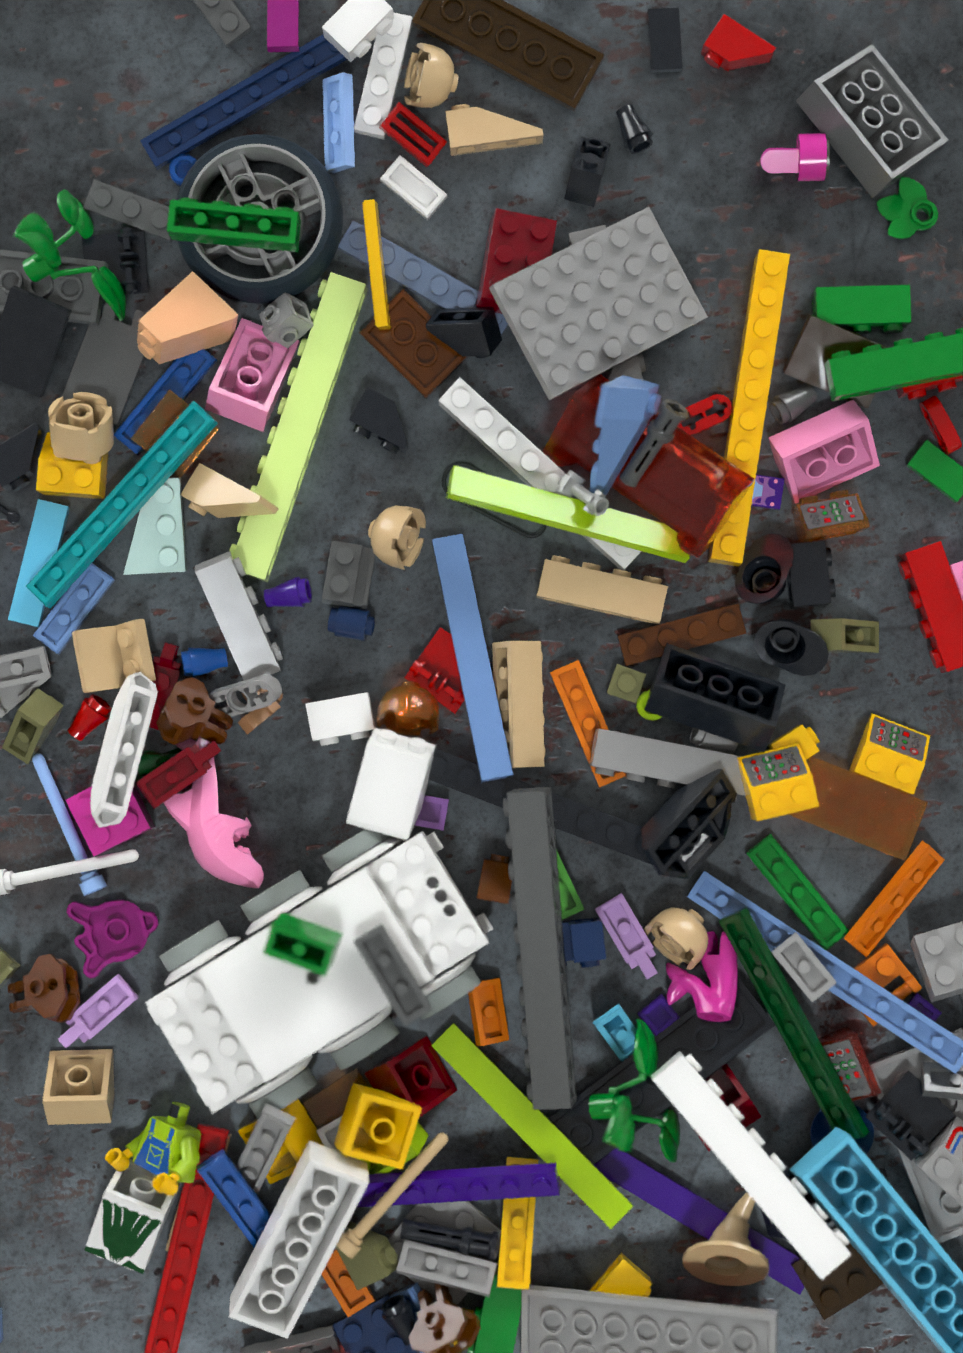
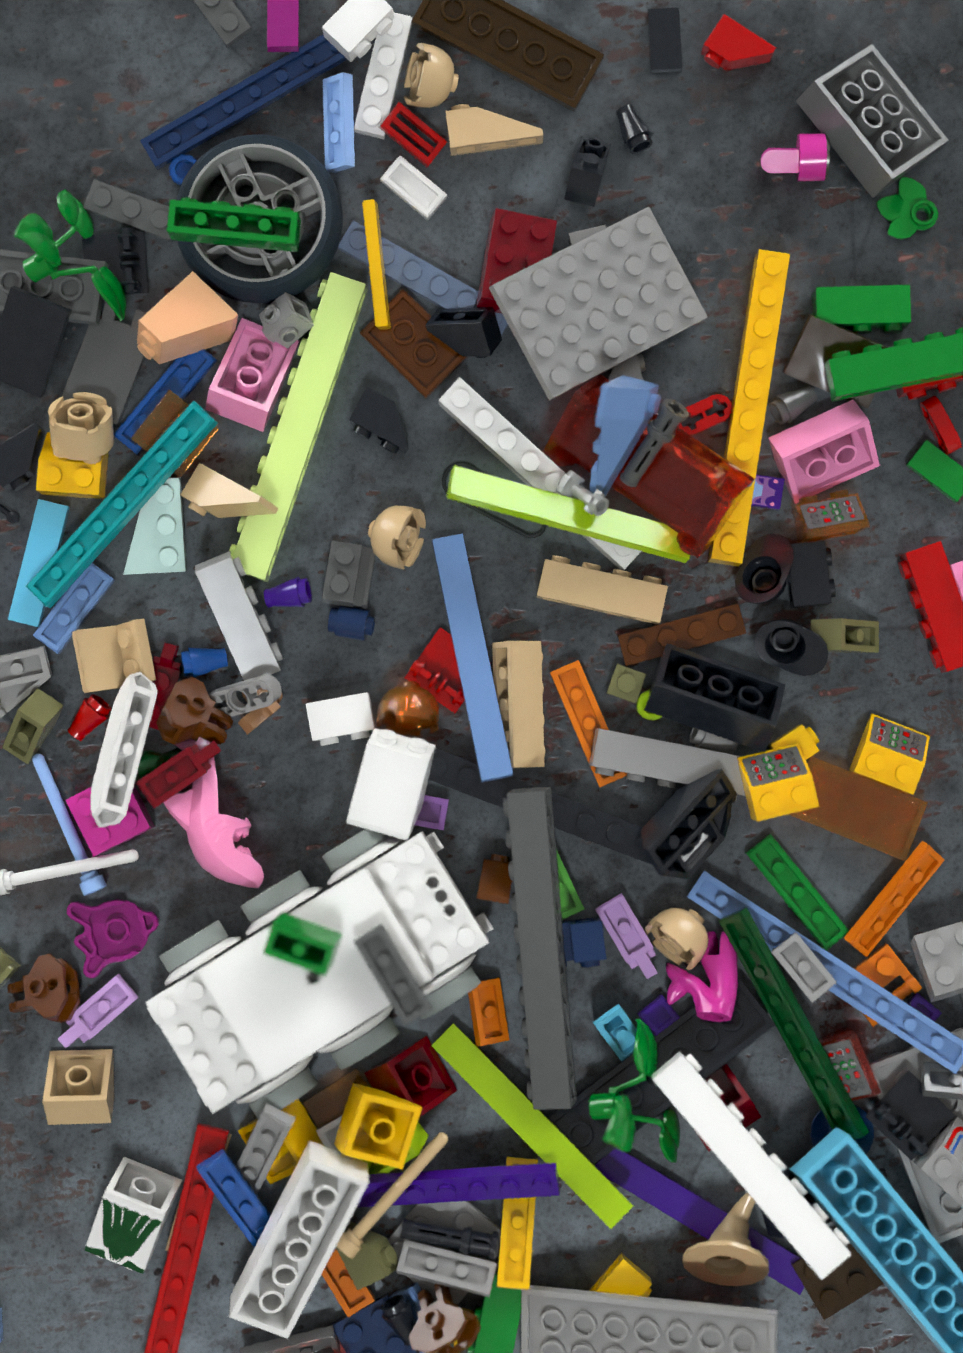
torso [105,1102,201,1195] -> none

